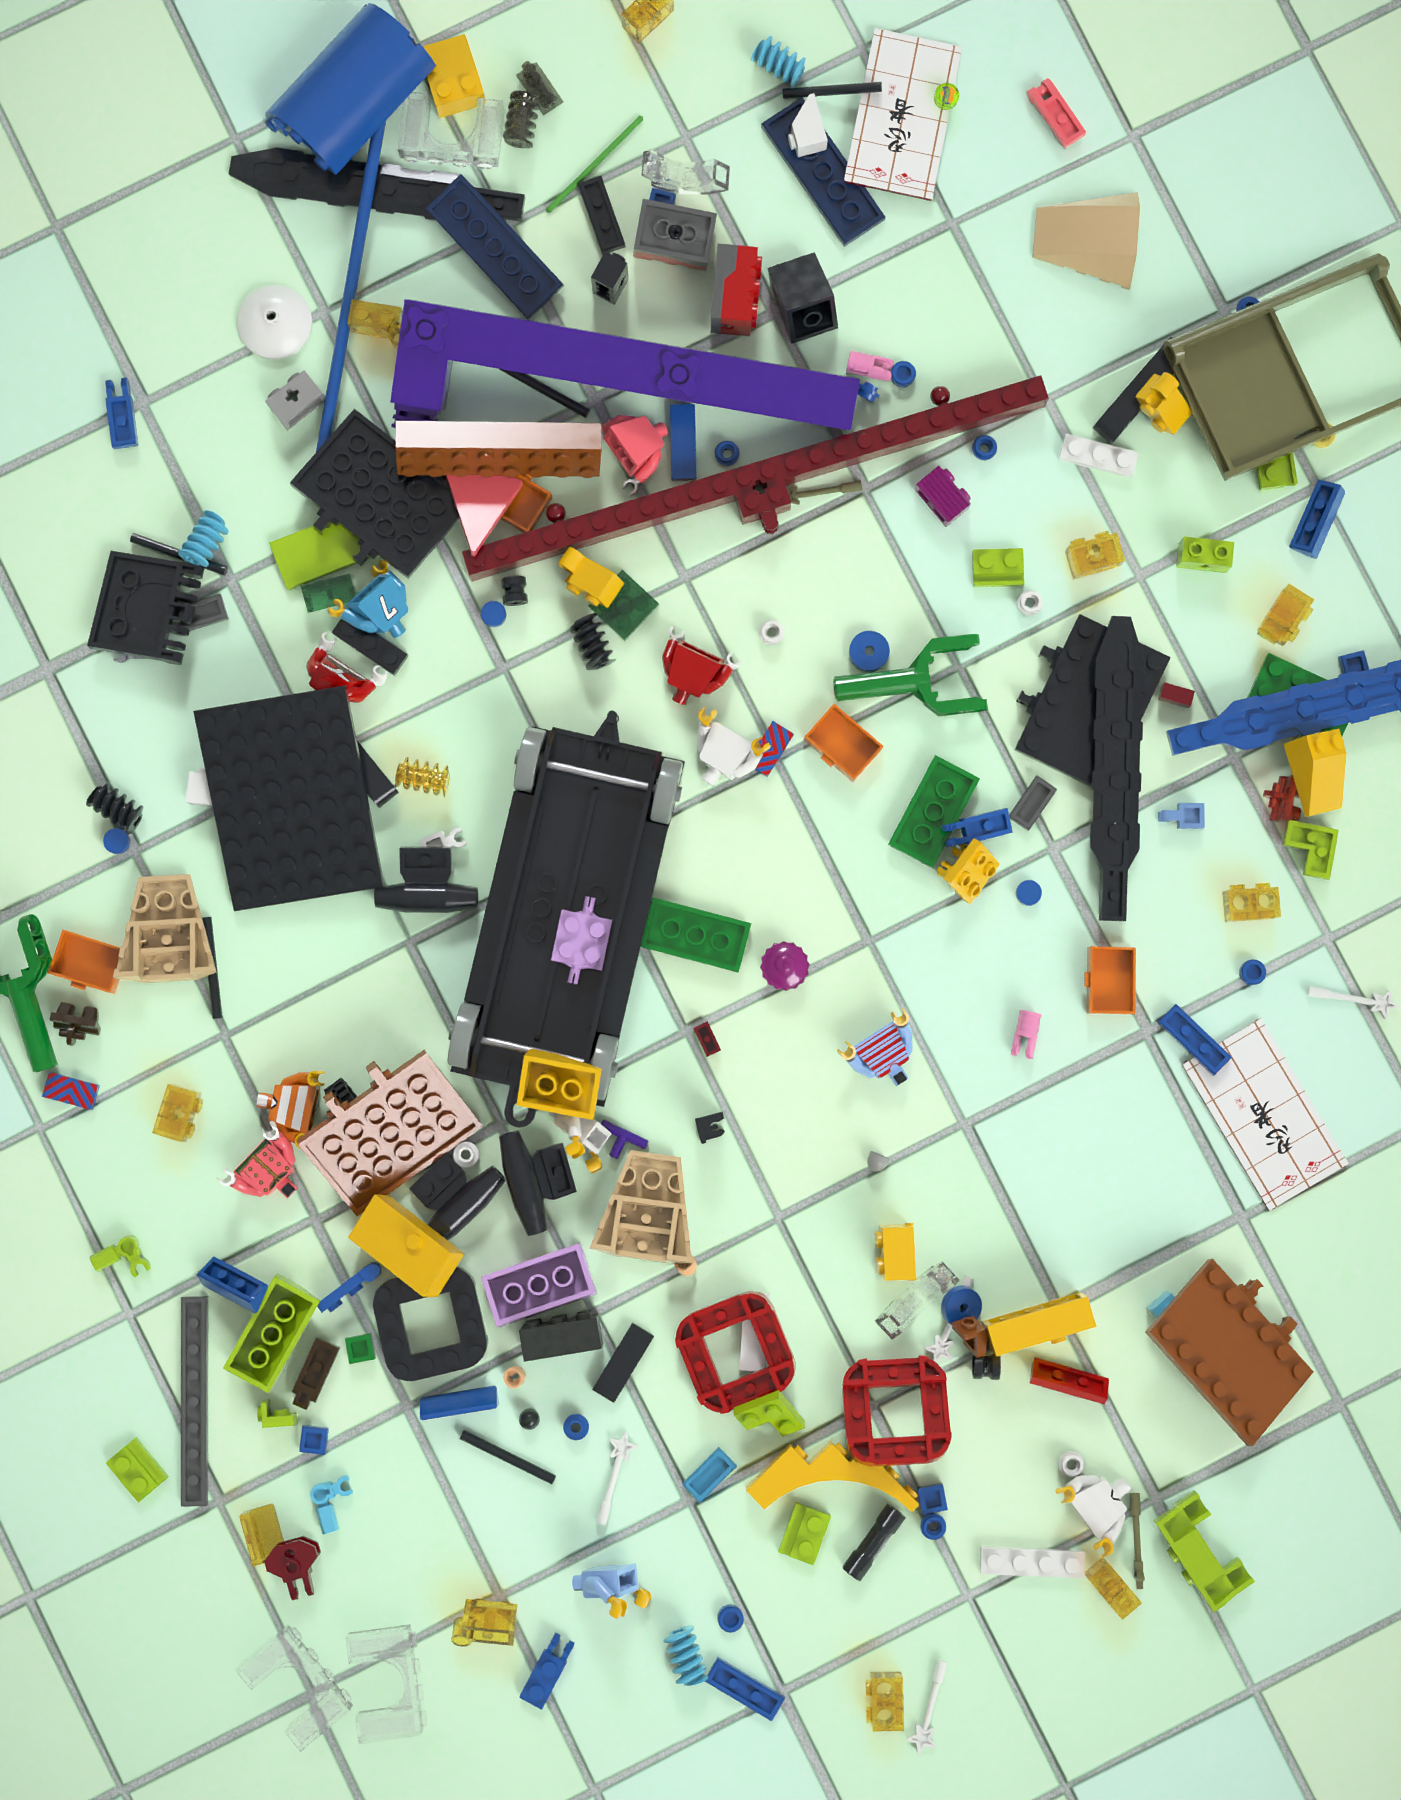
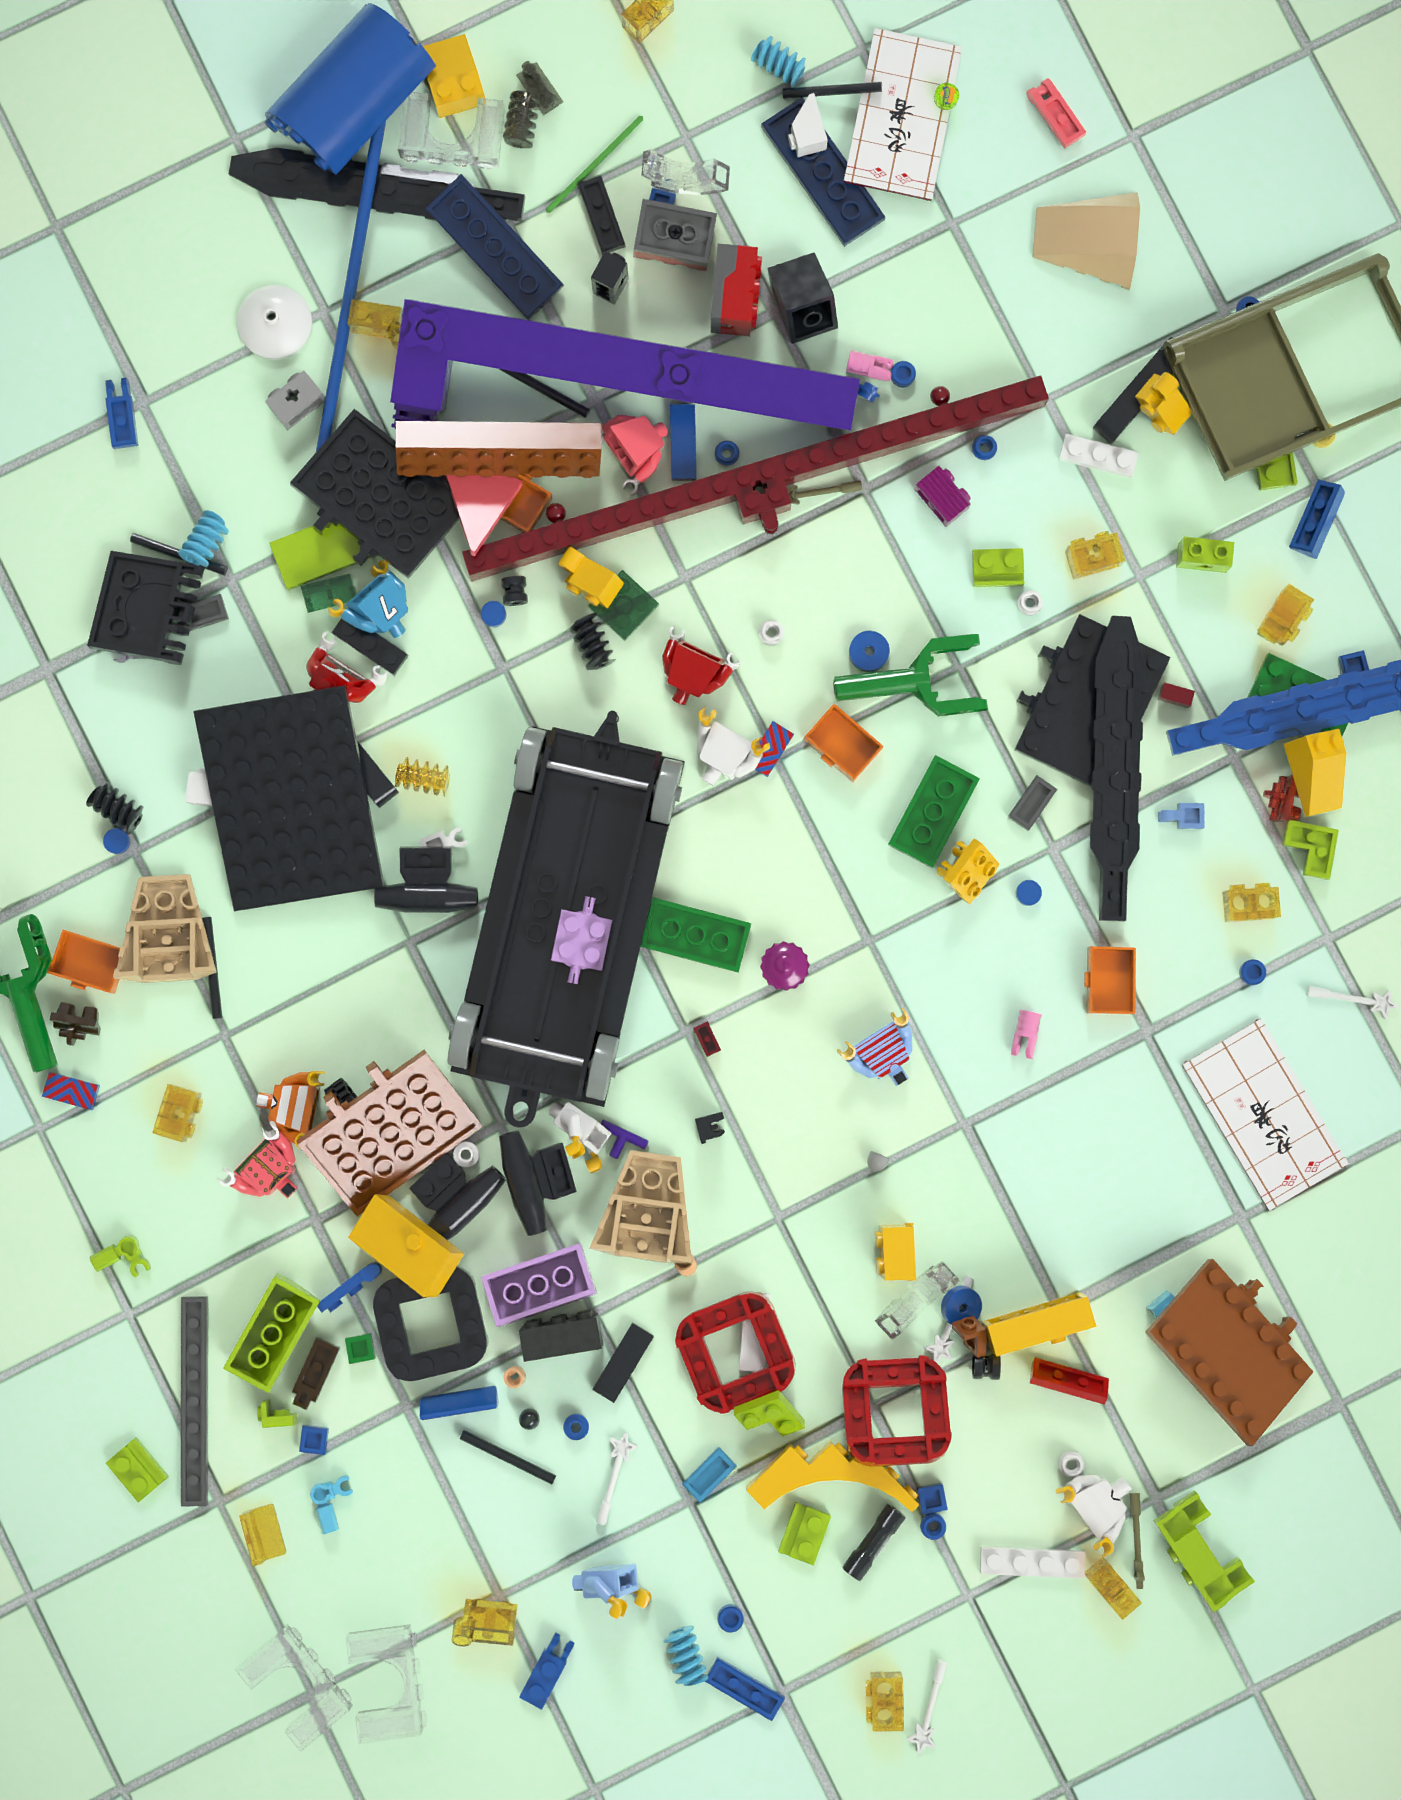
blue slope [197,1256,268,1314] -> none
dark red hinge [264,1536,321,1601] -> none
yellow slope [516,1049,602,1120] -> none
blue hinge [942,808,1013,847] -> none
blue tile [1157,1004,1232,1076] -> none

